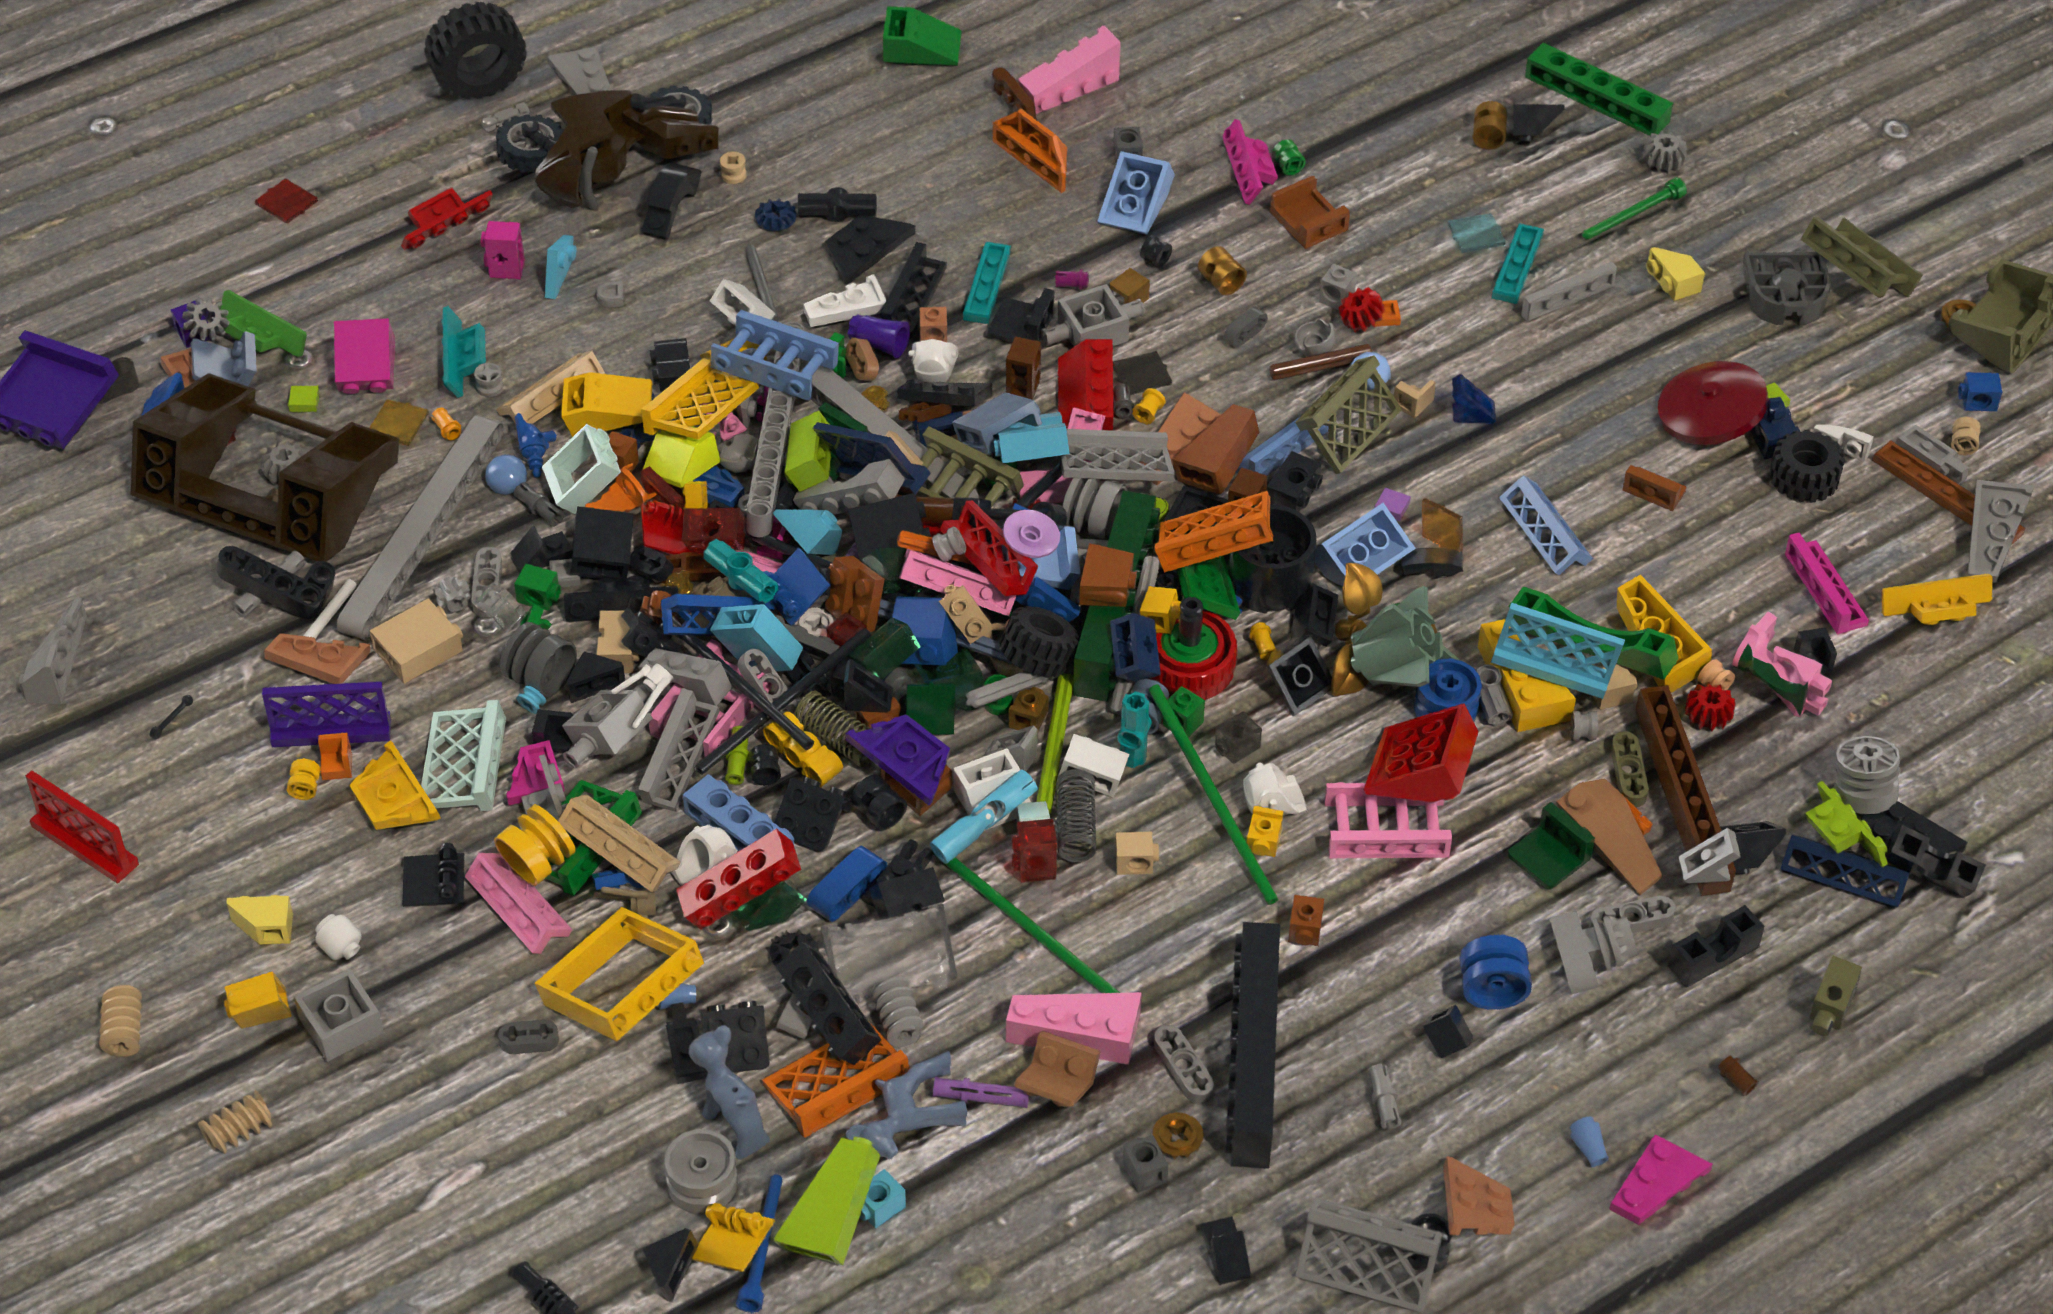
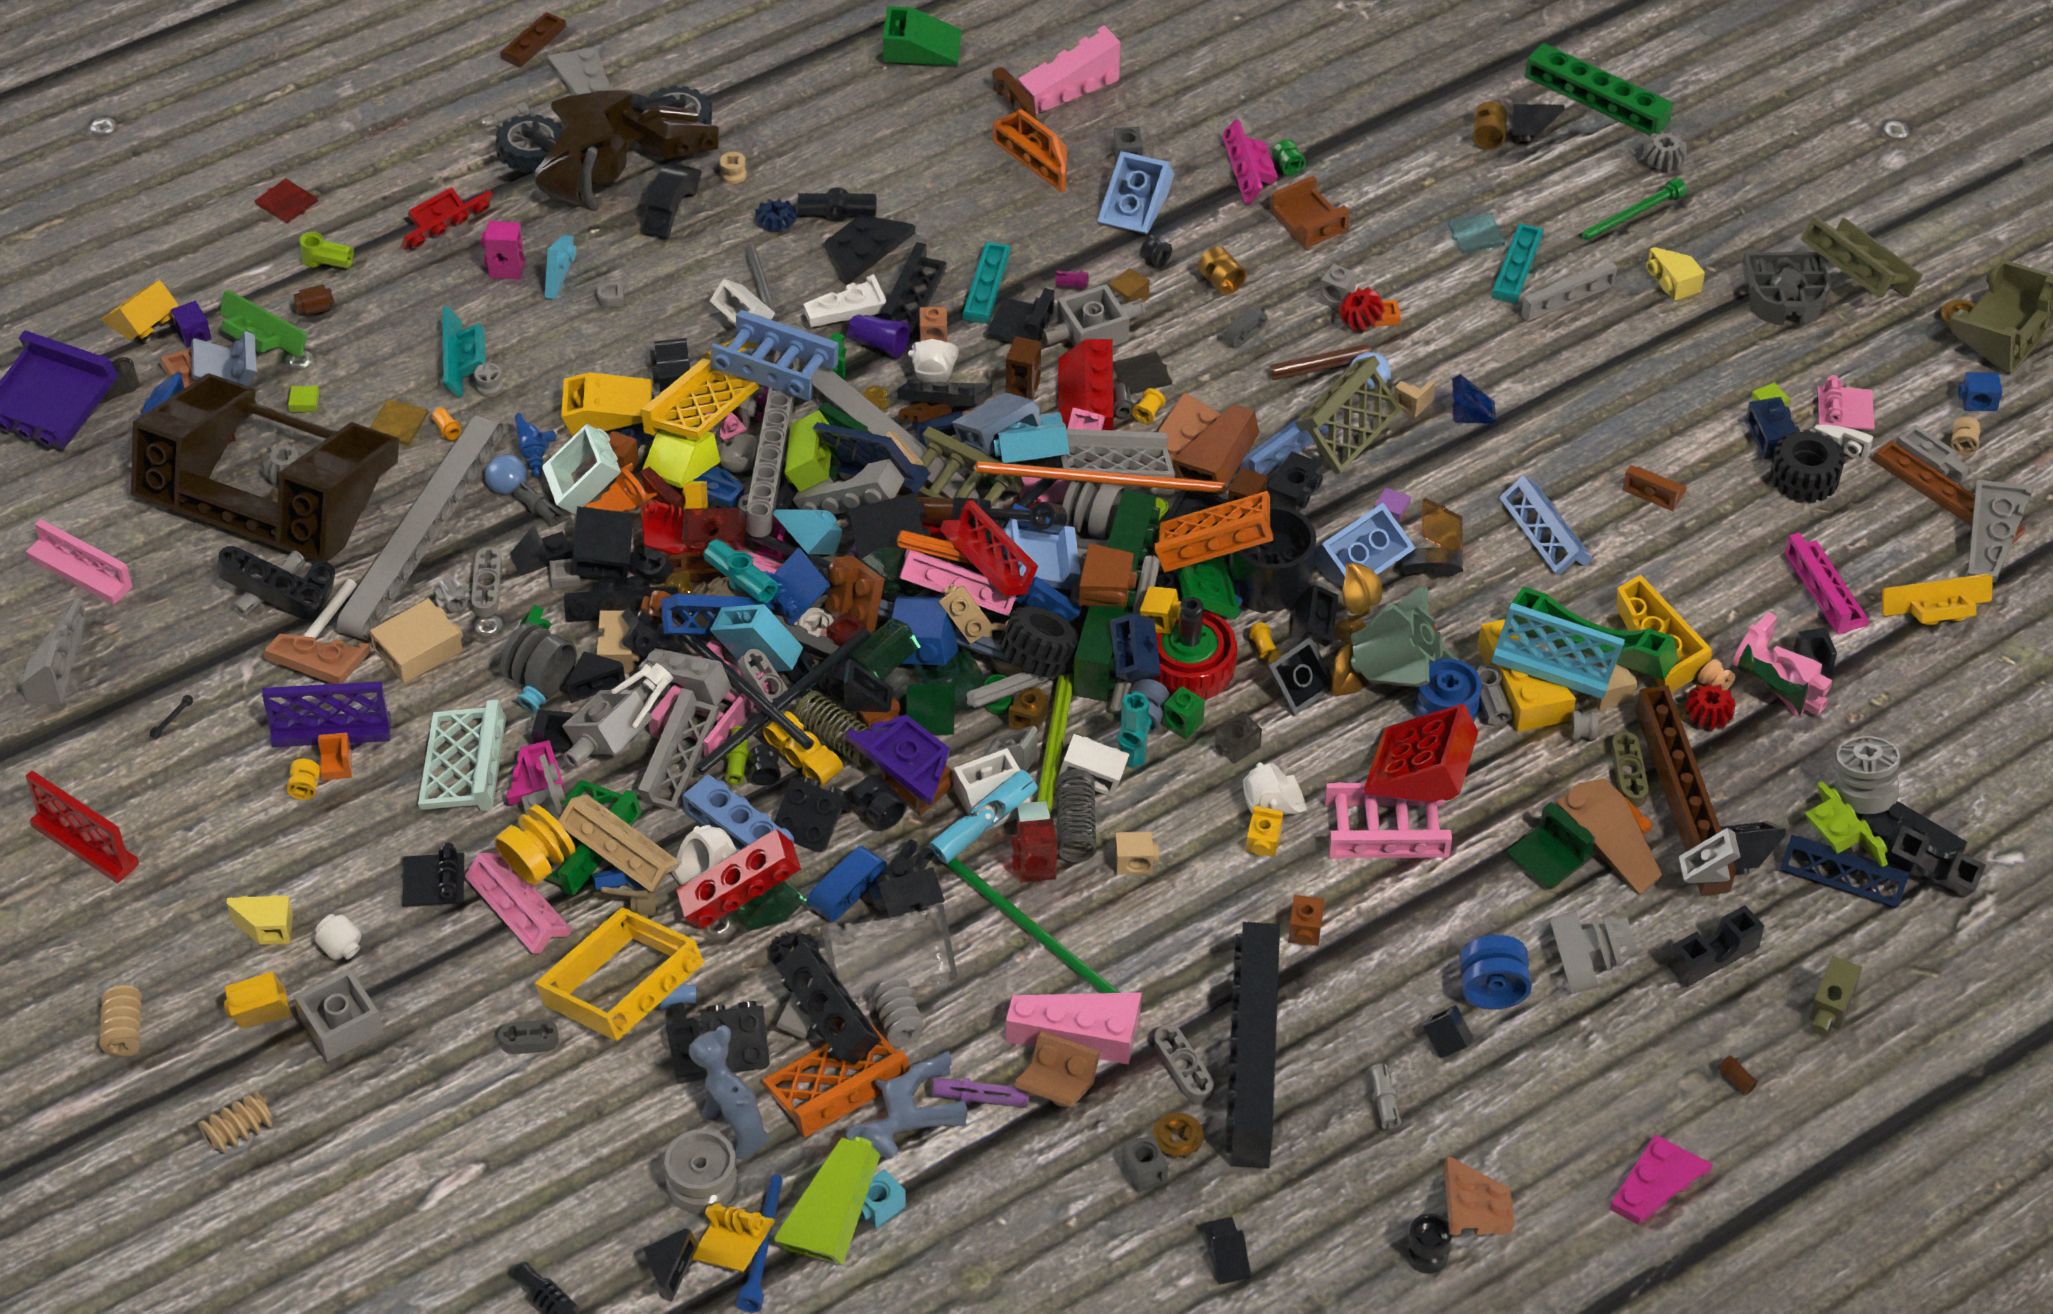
light grey gear [182,296,229,342] -> none
dark pink slope [334,318,395,394] -> none
yellow wing [349,740,441,830] -> none
black tyre [424,2,527,99] -> none
clear panel [473,583,526,632] -> none
tan fence [496,351,606,425] -> none
green brick [514,564,561,611] -> none
medium nougat beam [846,338,879,382] -> none
light grey wheel [932,526,966,562] -> none
lavender dish [1003,510,1060,558] -> none
green piece [1149,684,1278,905] -> none
light grey hair [1295,318,1335,356] -> none
light grey fence [1295,1198,1443,1313] -> none
medium blue cone [1570,1117,1609,1167] -> none
light grey beam [1589,896,1676,933] -> none
dark red dish [1658,361,1769,445] -> none
none -> bright pink fence [26,519,133,605]
none -> yellow slope [101,280,179,340]
none -> reddish brown brick [293,284,335,316]
none -> lime piece [299,232,354,269]
none -> reddish brown tile [500,12,566,68]
none -> orange piece [975,461,1226,493]
none -> bright pink hinge [1817,375,1875,430]

